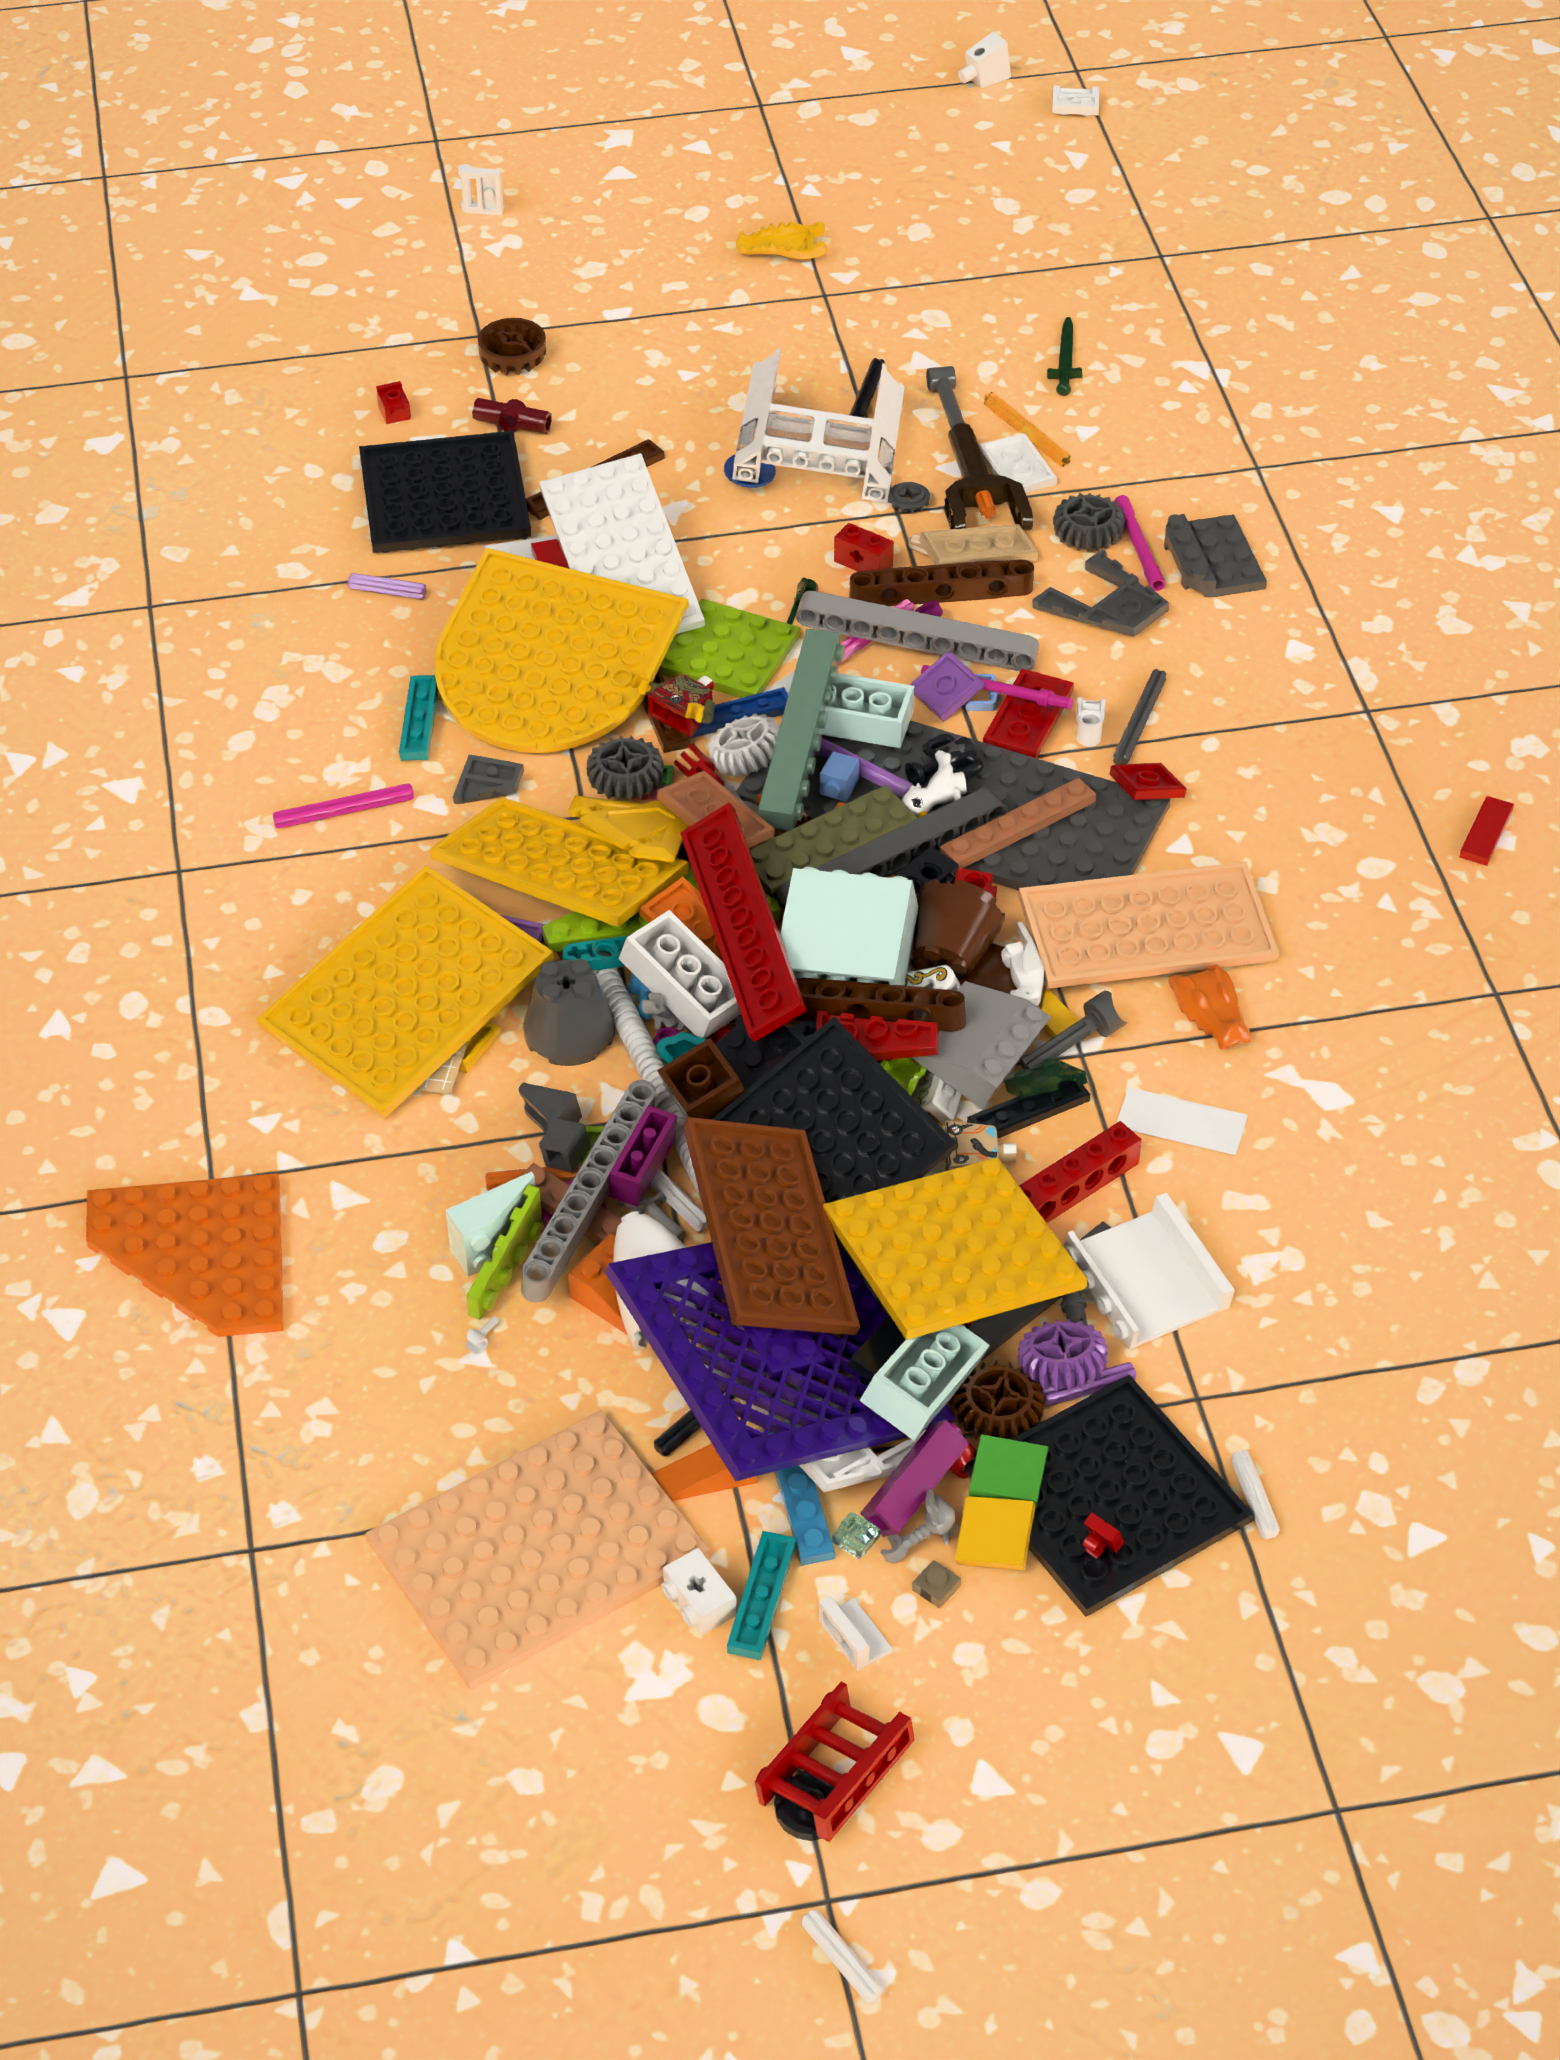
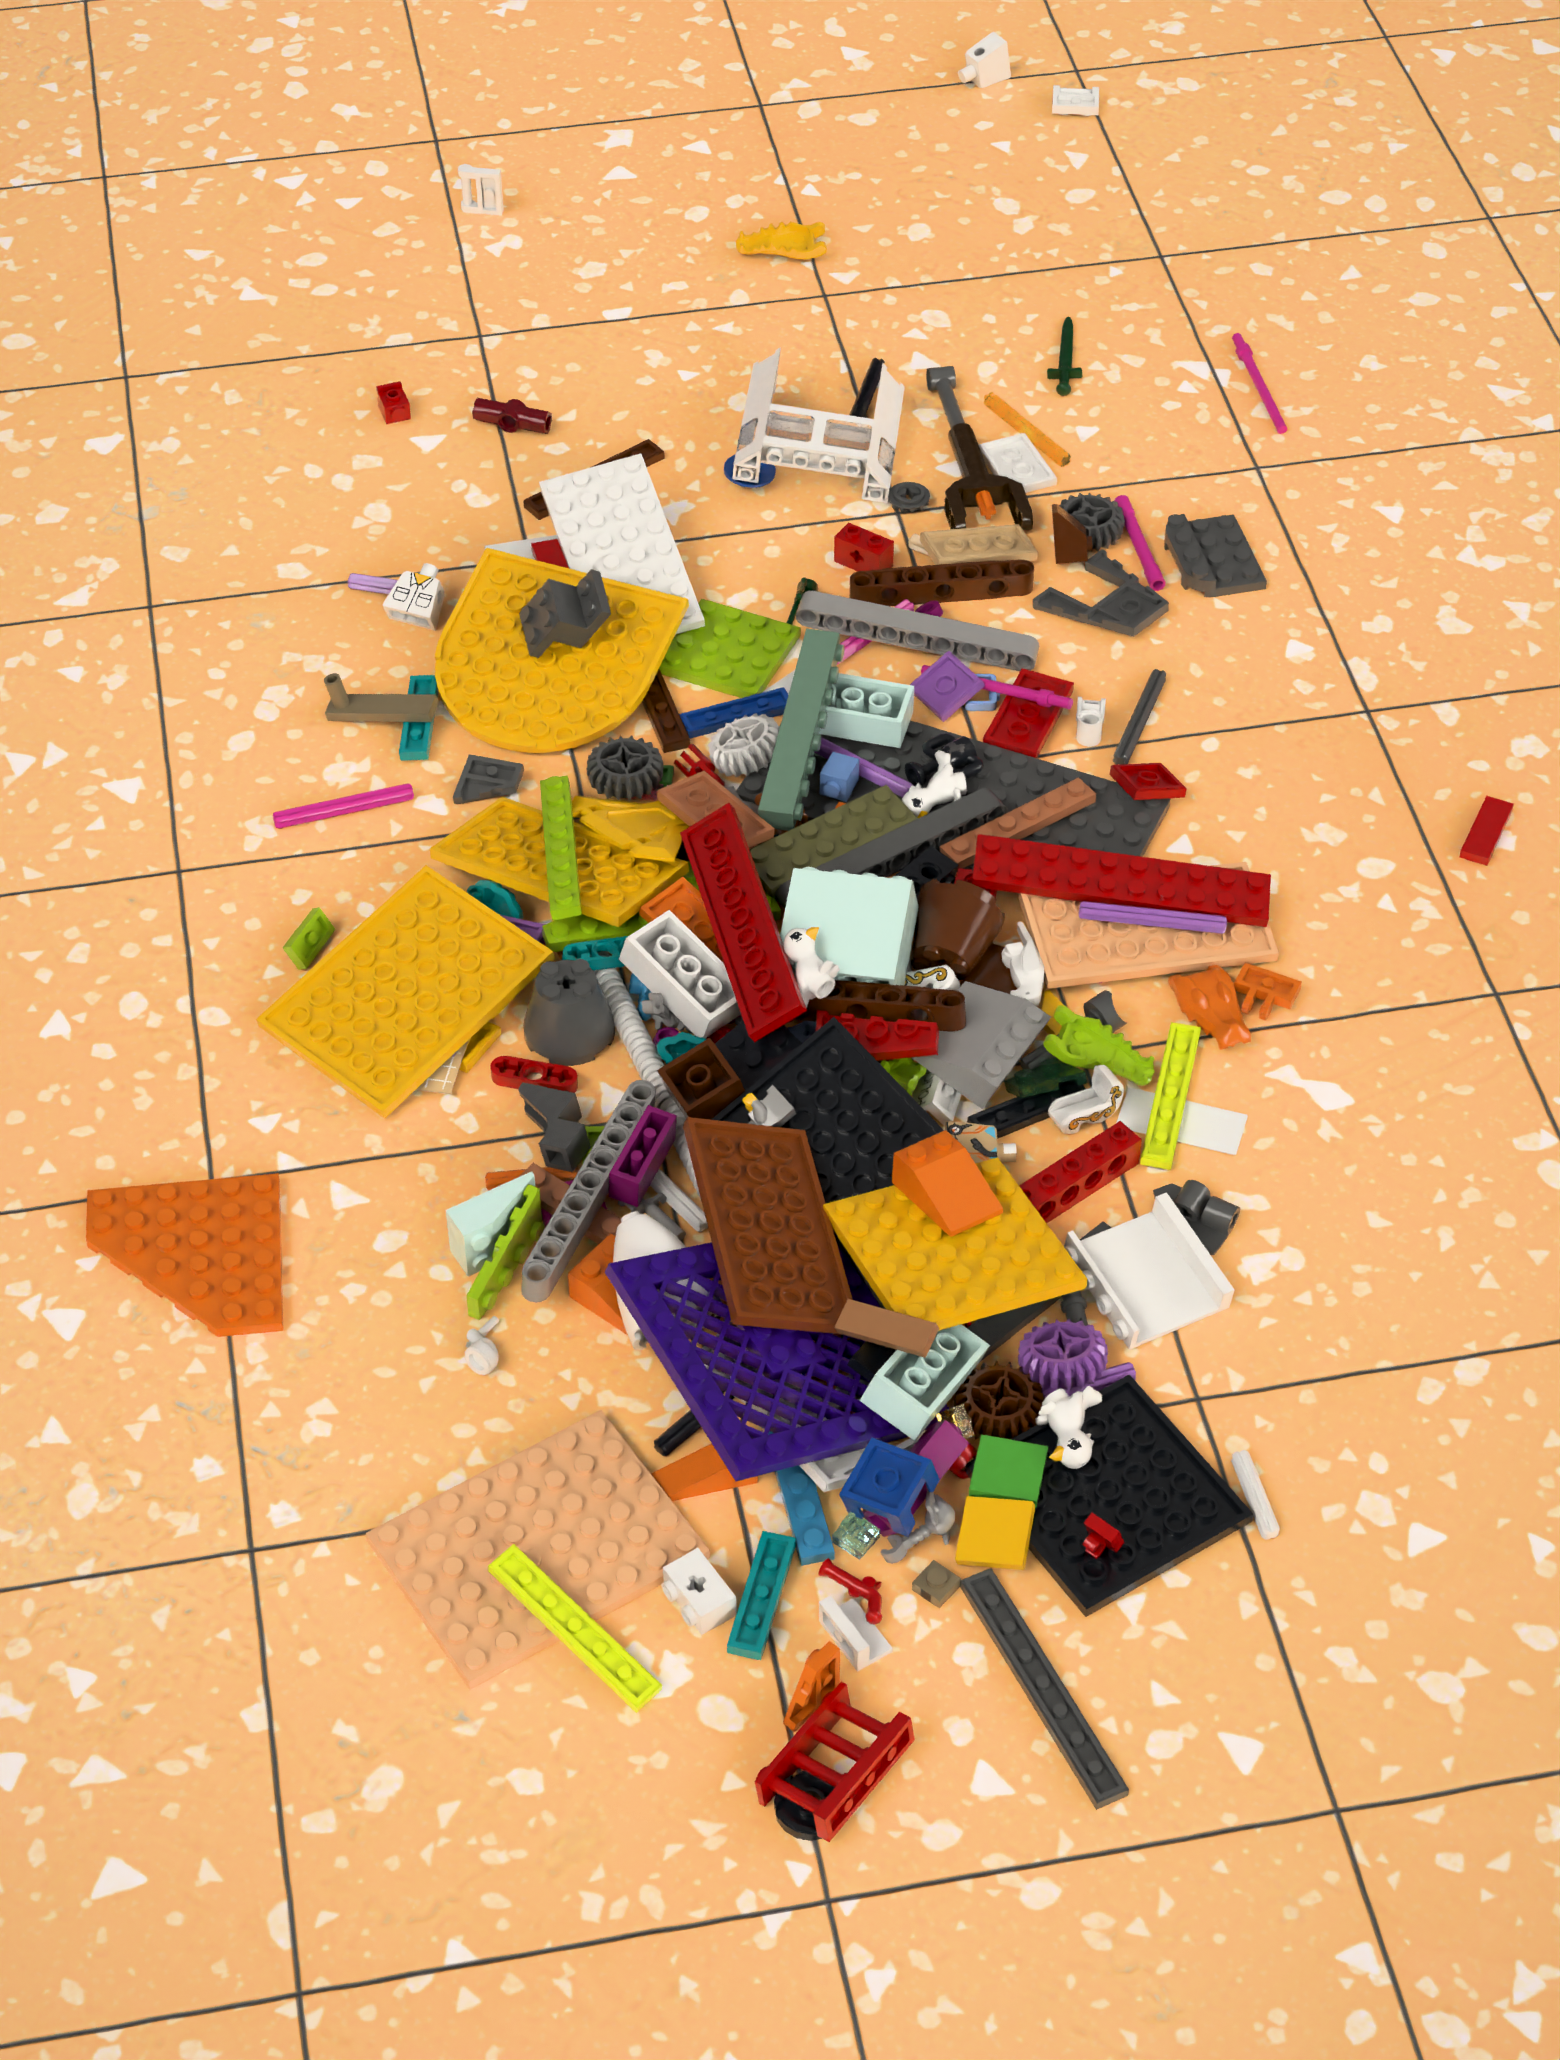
black plate [359,431,531,553] -> none
reddish brown gear [478,318,546,375] -> none
torso [631,673,715,737] -> none
white axle [802,1909,883,2004] -> none
none -> lime plate [282,907,335,970]
none -> dark tan piece [324,673,439,722]
none -> white torso [382,563,445,631]
none -> white tile [465,1337,499,1375]
none -> teal arm [467,880,524,919]
none -> neon yellow tile [488,1544,662,1713]
none -> red beam [490,1056,578,1093]
none -> dark grey bracket [519,569,611,658]
none -> lime plate [540,775,582,921]
none -> light grey piece [742,1085,796,1127]
none -> white animal [783,927,840,1008]
none -> orange wing [783,1641,840,1732]
none -> red piece [818,1558,883,1625]
none -> medium nougat tile [834,1299,939,1358]
none -> blue panel [839,1438,940,1537]
none -> orange slope [892,1130,1003,1237]
none -> clear yellow plate [936,1404,975,1439]
none -> dark grey tile [960,1568,1129,1810]
none -> red plate [972,834,1271,927]
none -> white animal [1036,1386,1102,1469]
none -> lime animal [1043,1005,1155,1086]
none -> white animal [1048,1065,1124,1134]
none -> reddish brown slope [1052,504,1093,564]
none -> medium lavender axle [1078,901,1227,934]
none -> neon yellow tile [1140,1022,1201,1170]
none -> dark grey panel [1153,1180,1240,1255]
none -> dark pink bar [1232,333,1287,434]
none -> orange hinge [1234,963,1302,1021]

